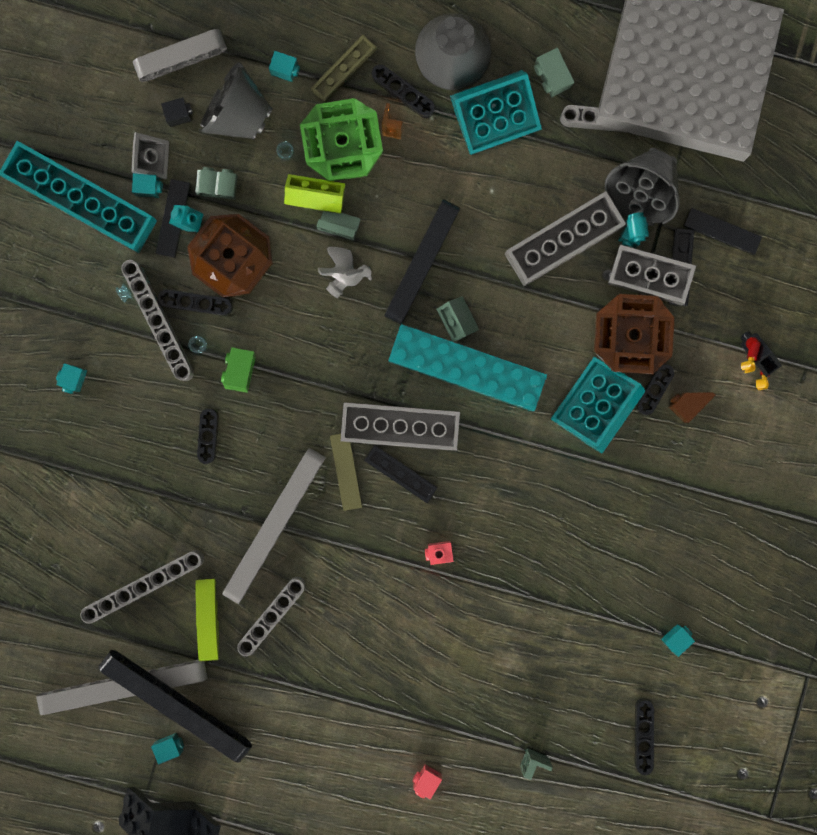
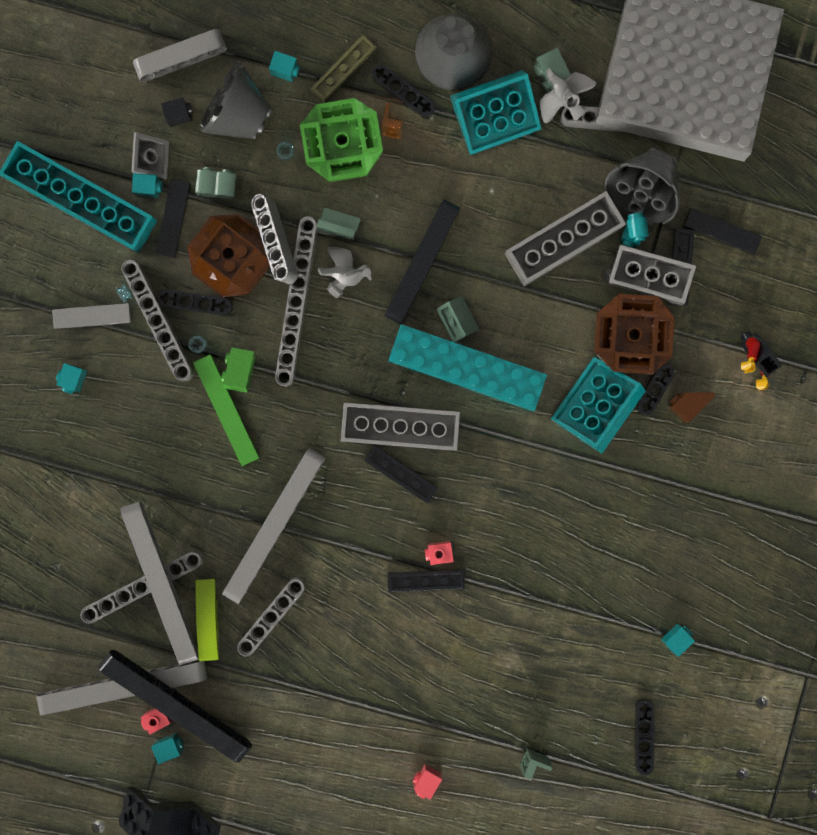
teal brick [169,205,204,232] -> none
black beam [197,409,219,464] -> none
lime brick [284,174,345,213] -> none
olive tile [330,434,362,511] -> none
none -> light grey tile [52,303,132,329]
none -> light grey beam [120,501,199,666]
none -> coral brick [141,708,173,735]
none -> bright green tile [193,355,260,466]
none -> light grey beam [251,194,298,284]
none -> light grey beam [275,216,318,387]
none -> black tile [387,569,465,592]
none -> light grey animal [540,68,596,123]

